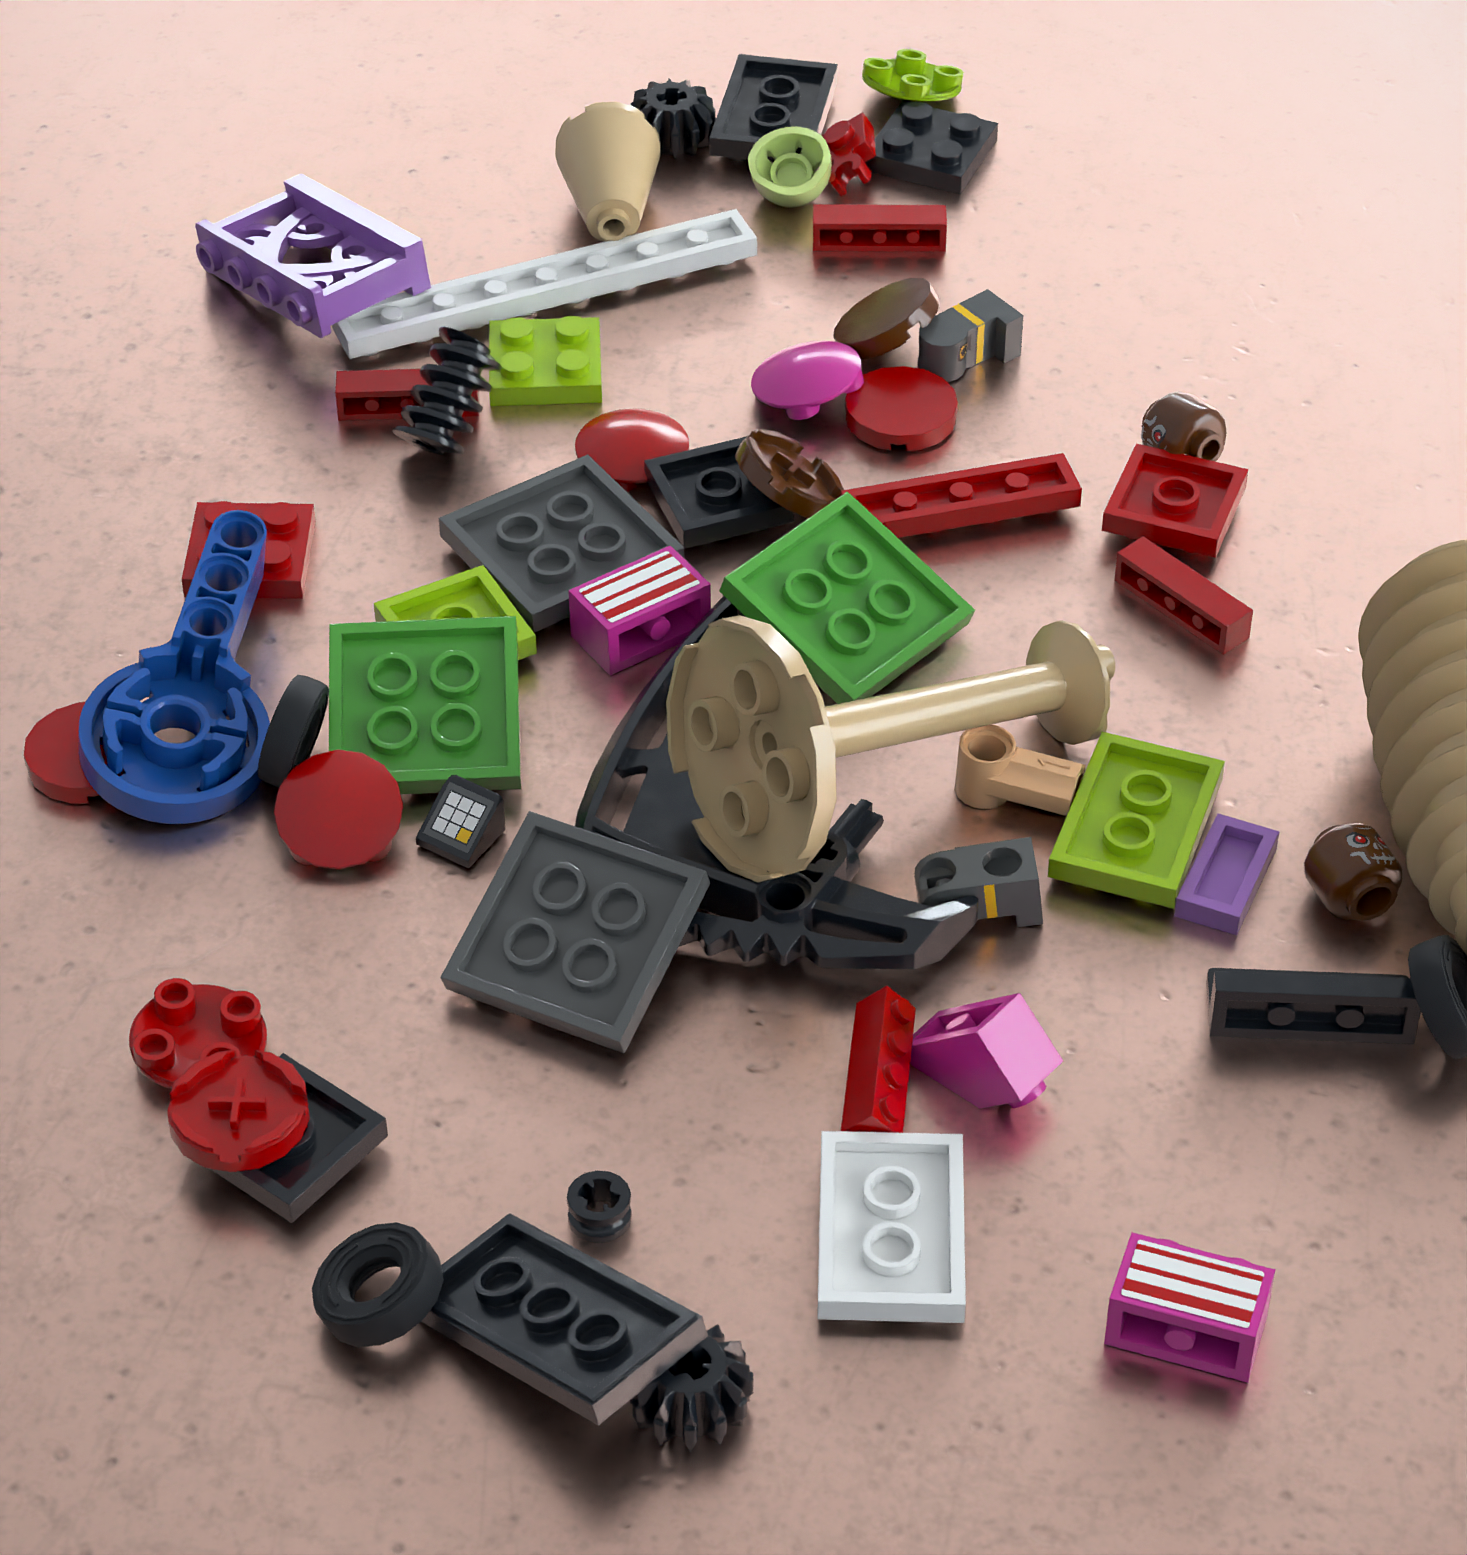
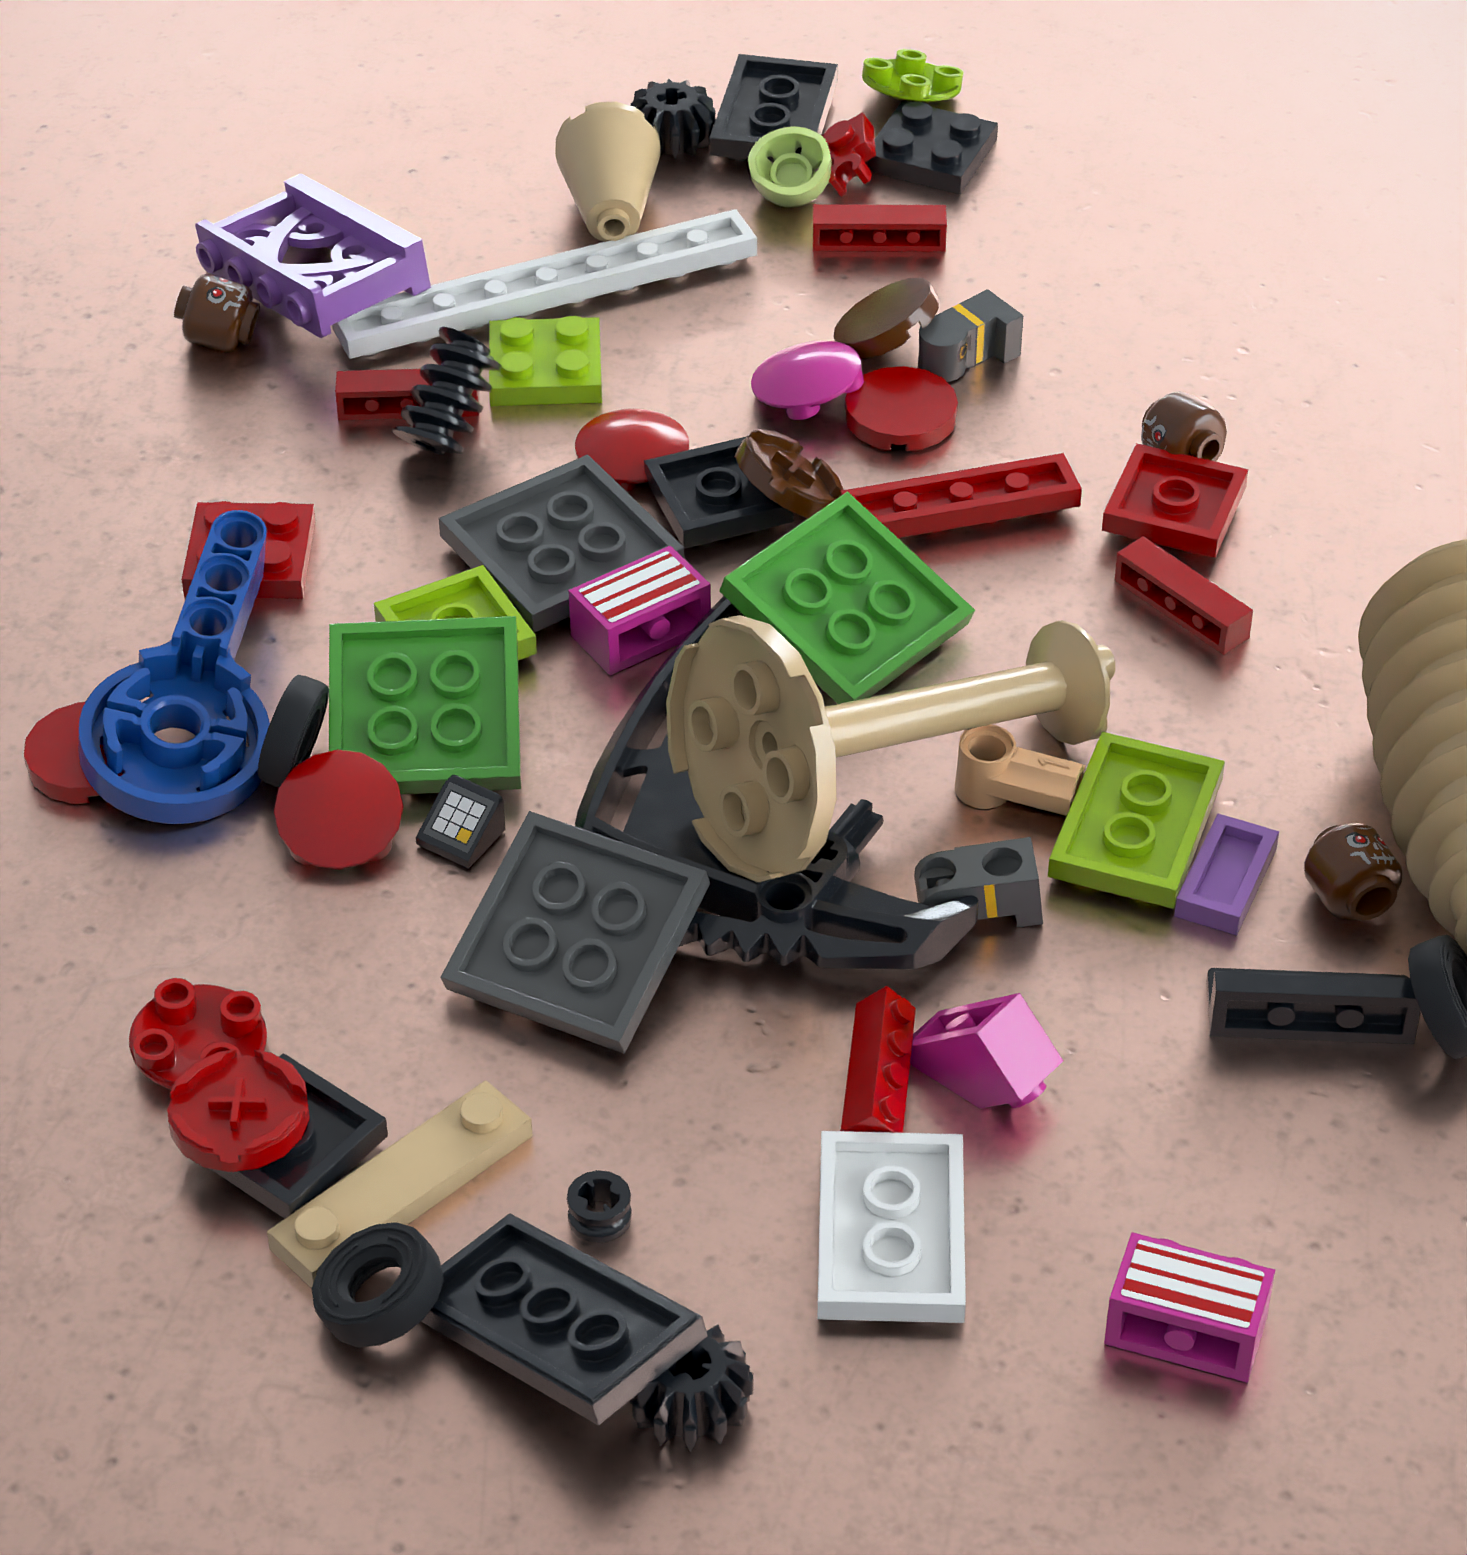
none -> reddish brown head [174,274,260,353]
none -> tan plate [267,1080,533,1288]

